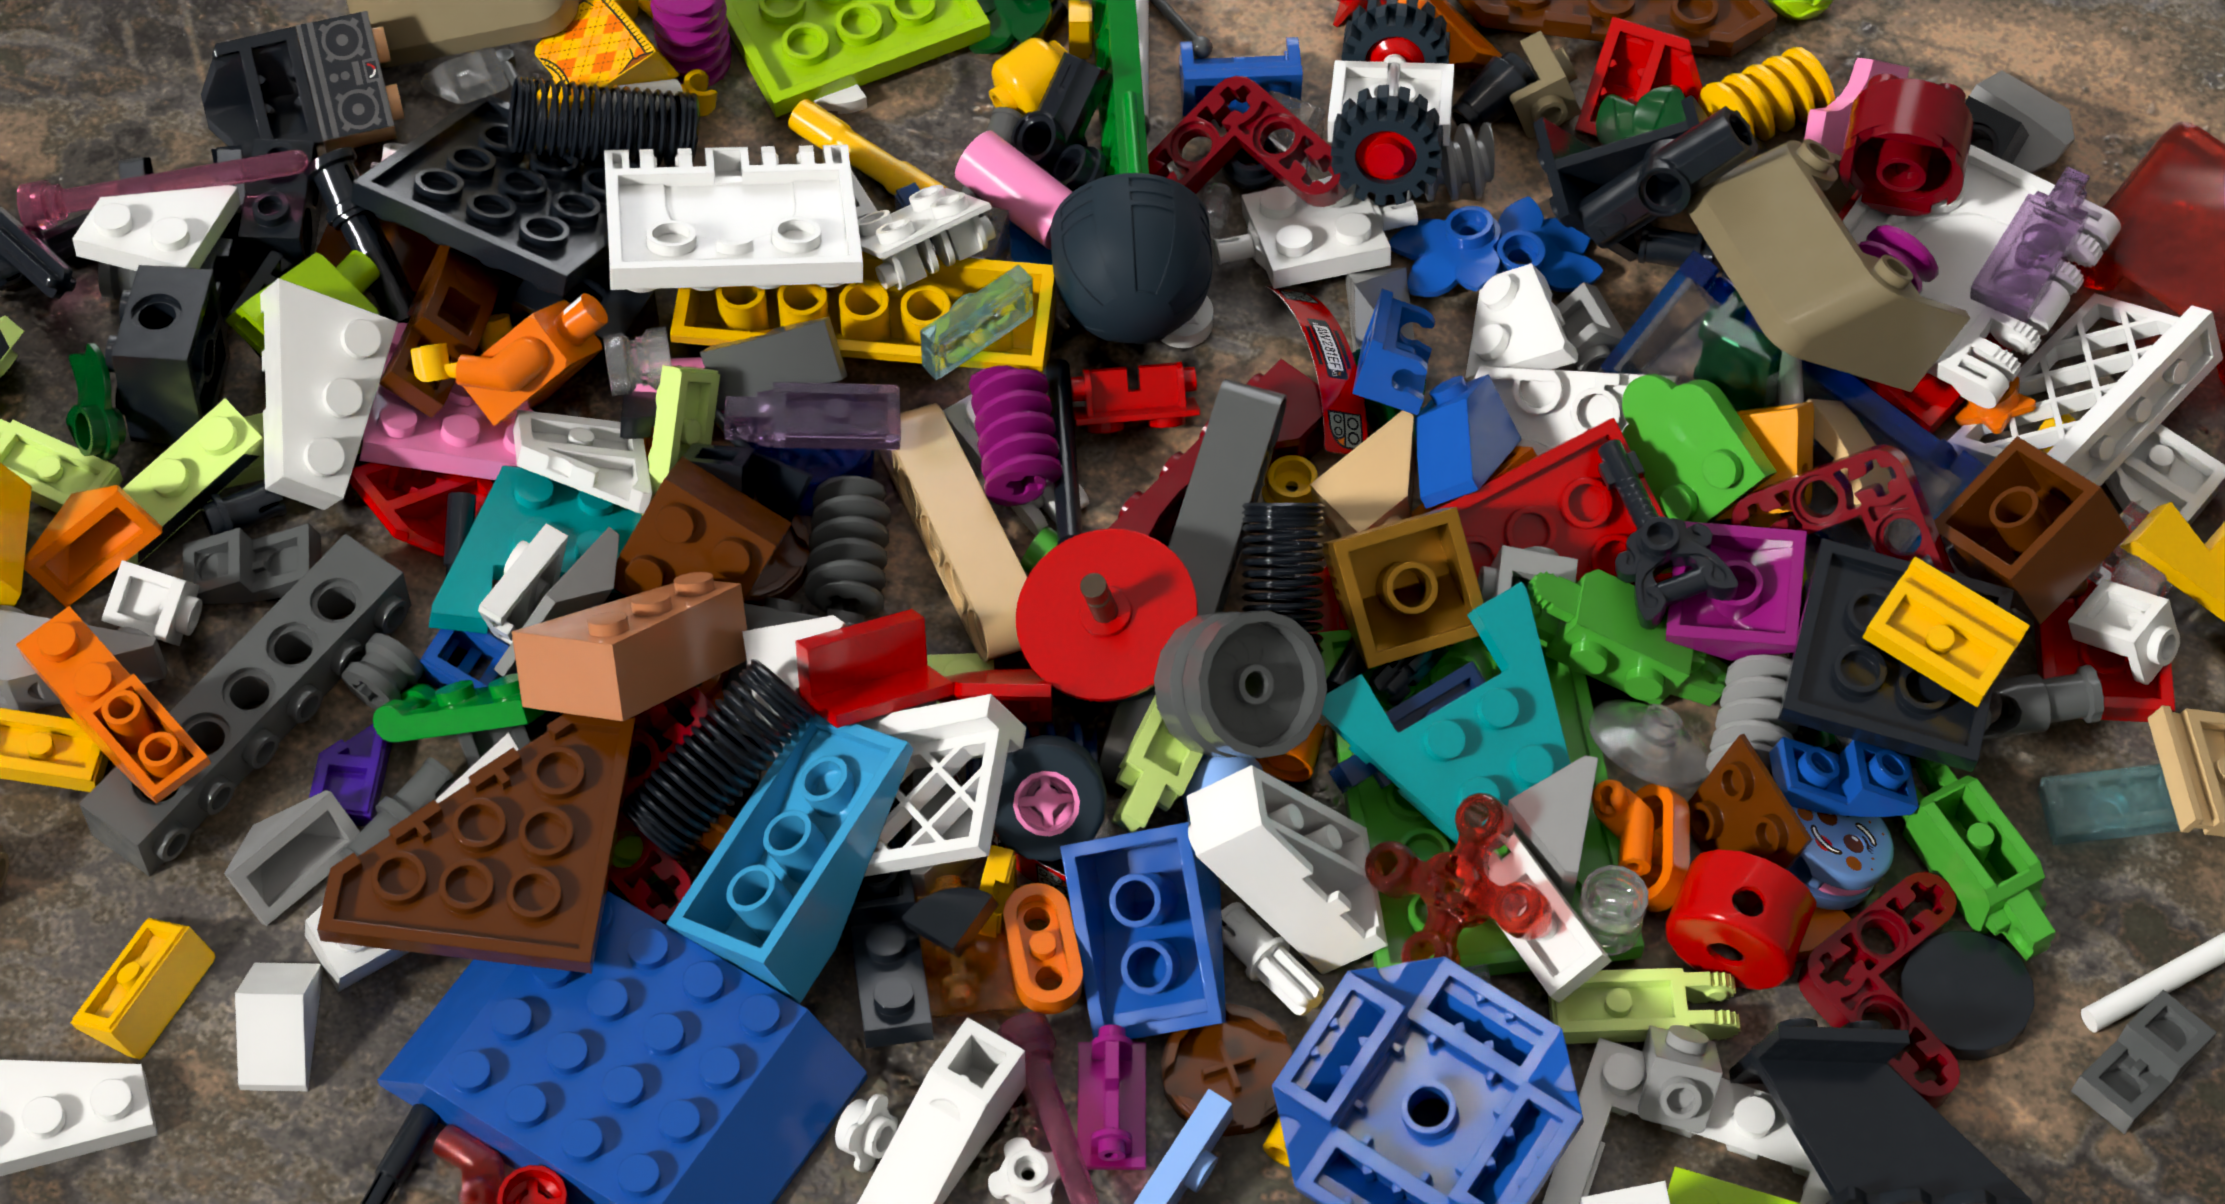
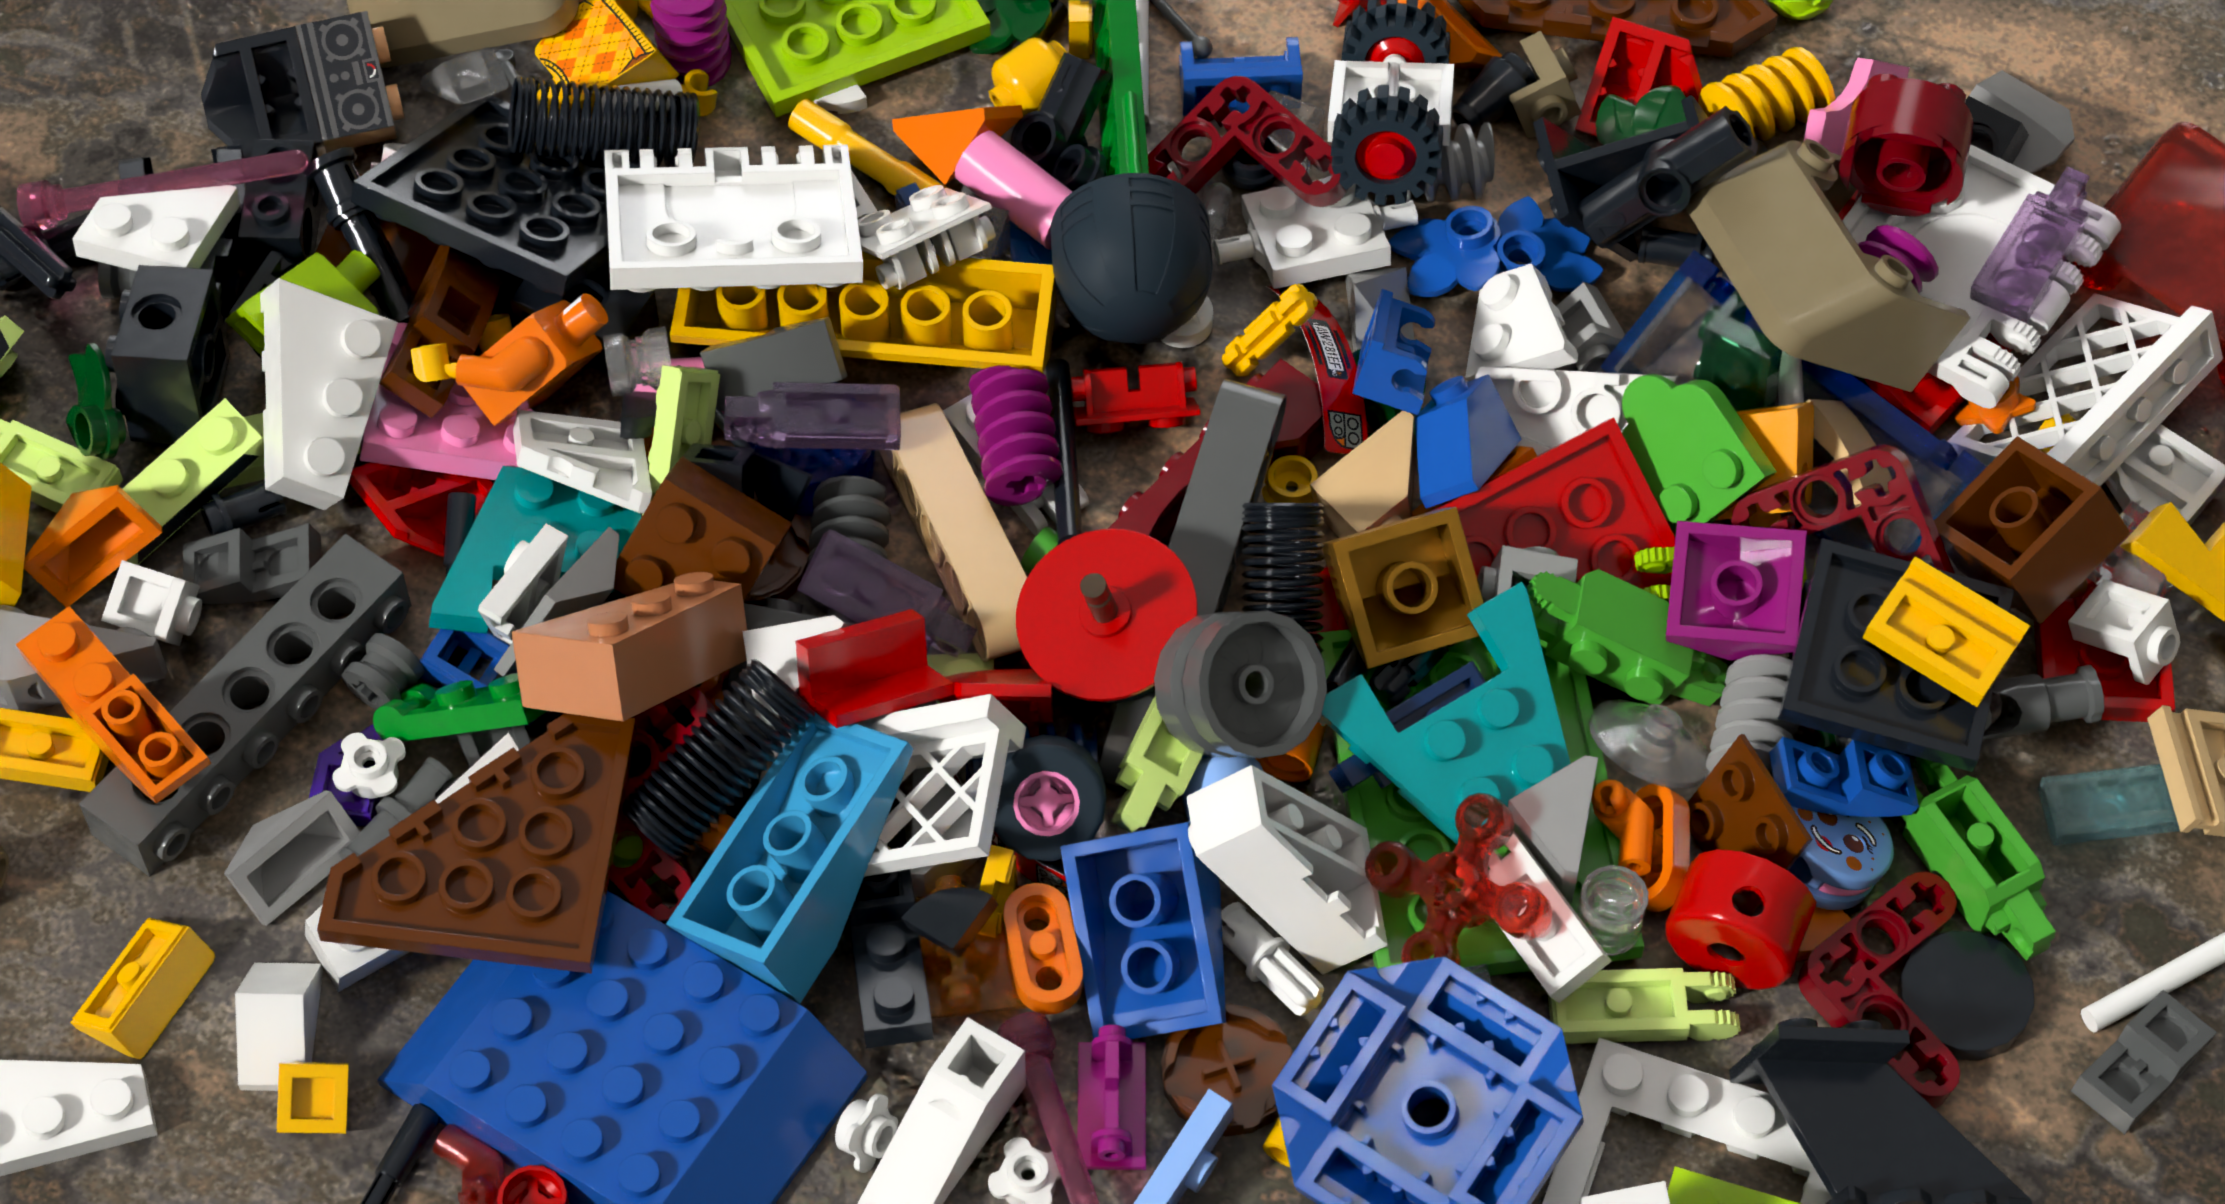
clear light blue plate [920,264,1033,380] -> none
black piece [1598,439,1738,630] -> none
light grey bracket [1638,1025,1723,1133] -> none
none -> yellow plate [276,1062,349,1134]
none -> white plate [332,733,406,799]
none -> clear purple hinge [797,530,977,657]
none -> orange slope [892,105,1023,185]
none -> yellow axle [1222,284,1318,377]

